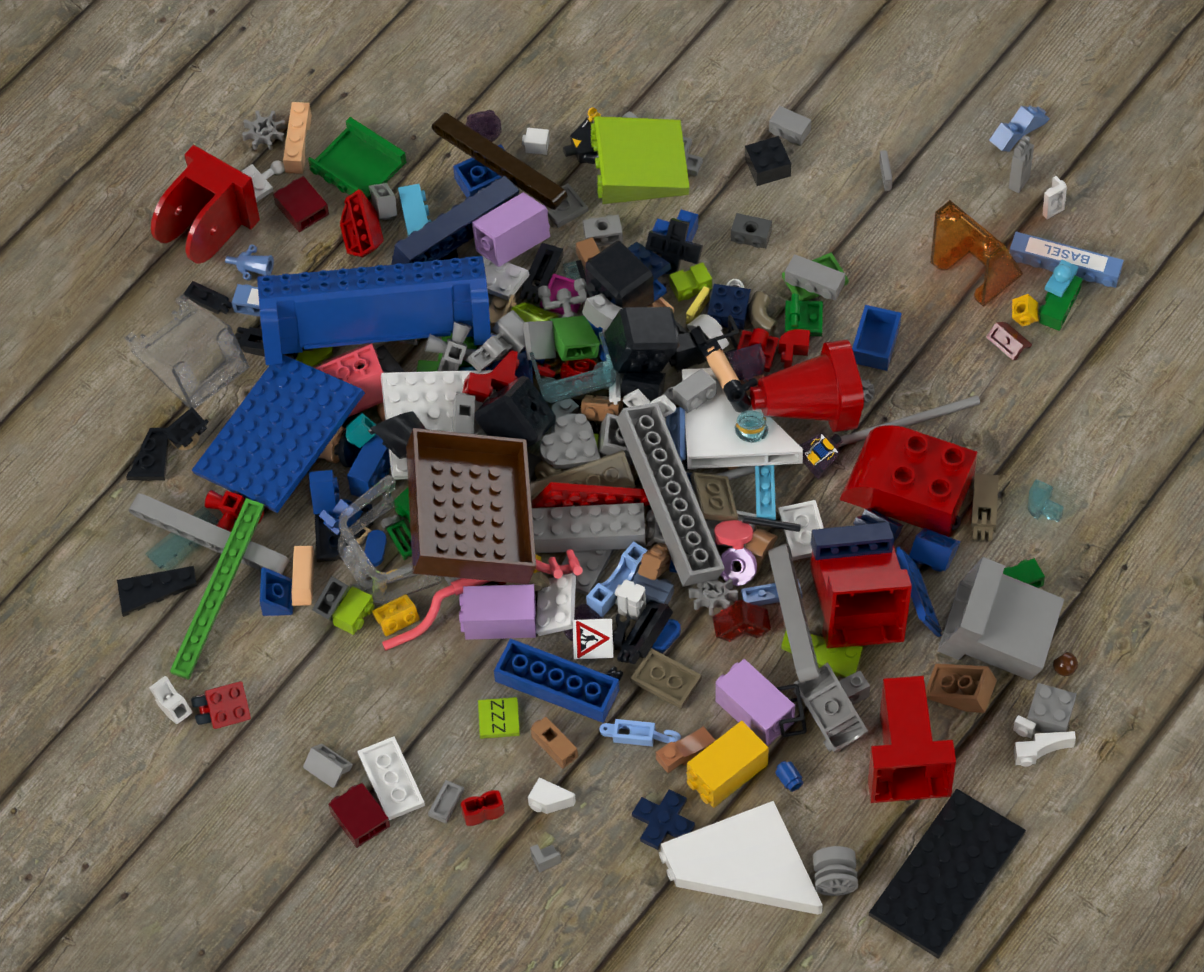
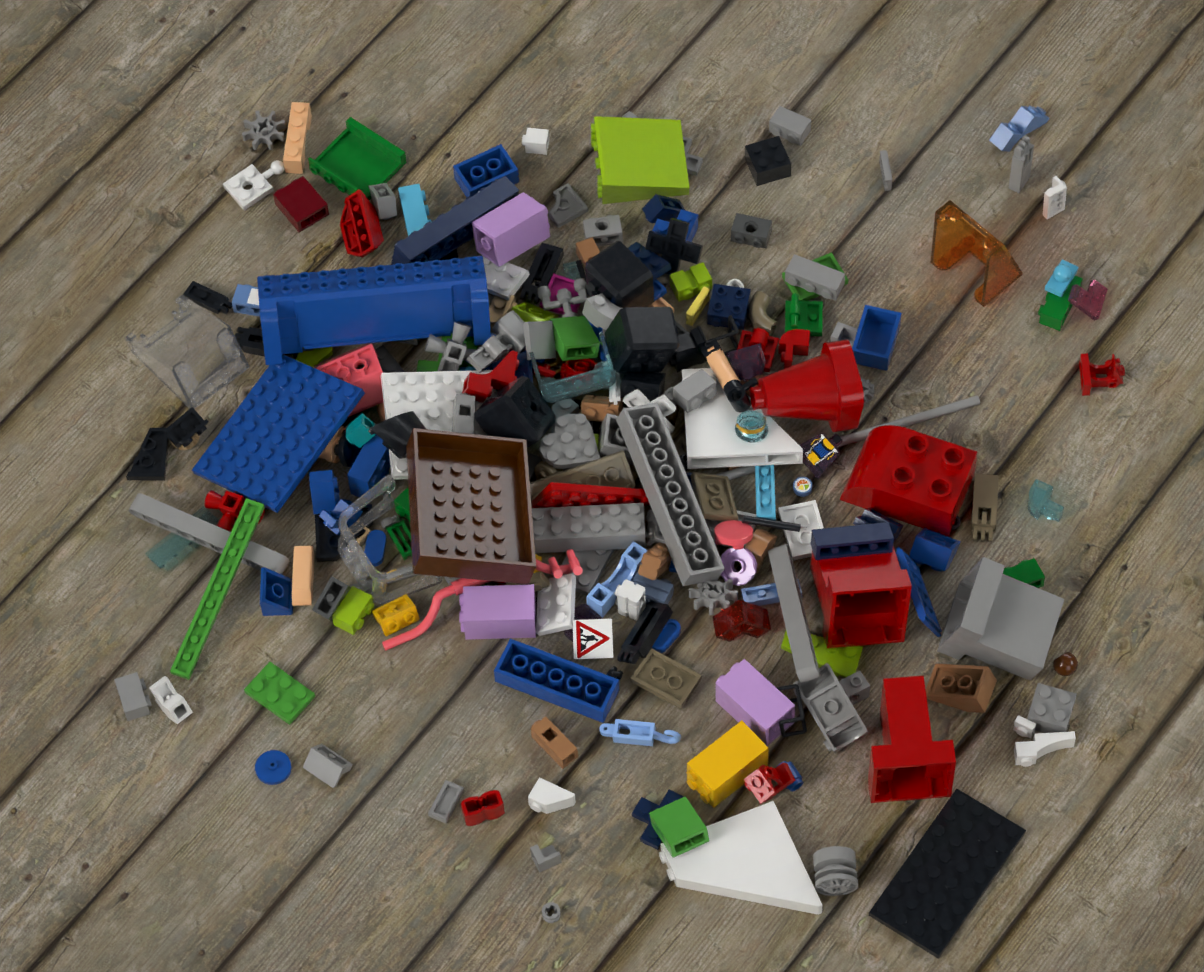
black wing [117,566,197,617] -> none
red piece [151,144,260,264] -> none
red plate [191,681,251,729] -> none
medium blue piece [225,244,274,281] -> none
dark red brick [328,783,390,848] -> none
white plate [357,736,425,820] -> none
dark brown beam [431,113,568,210] -> none
clear purple tile [466,110,502,142] -> none
lime tile [478,697,520,739] -> none
black torso [563,107,601,165] -> none
black plate [612,614,630,651] -> none
nougat slope [656,726,716,773] -> none
medium blue plate [666,407,686,461] -> none
white brick [687,314,729,350] -> none
panel [986,322,1032,360] -> none
medium blue brick [1008,232,1124,288] -> none
yellow brick [1012,294,1038,327] -> none
none -> light grey brick [114,672,152,721]
none -> bright green plate [244,662,315,725]
none -> blue piece [255,750,291,785]
none -> light grey bush [542,902,561,923]
none -> dark blue slope [642,194,686,223]
none -> bright green brick [649,796,709,858]
none -> red tile [743,763,796,804]
none -> tile [793,477,812,497]
none -> light grey panel [830,322,858,347]
none -> clear pink tile [1068,279,1108,321]
none -> red tile [1079,353,1125,396]

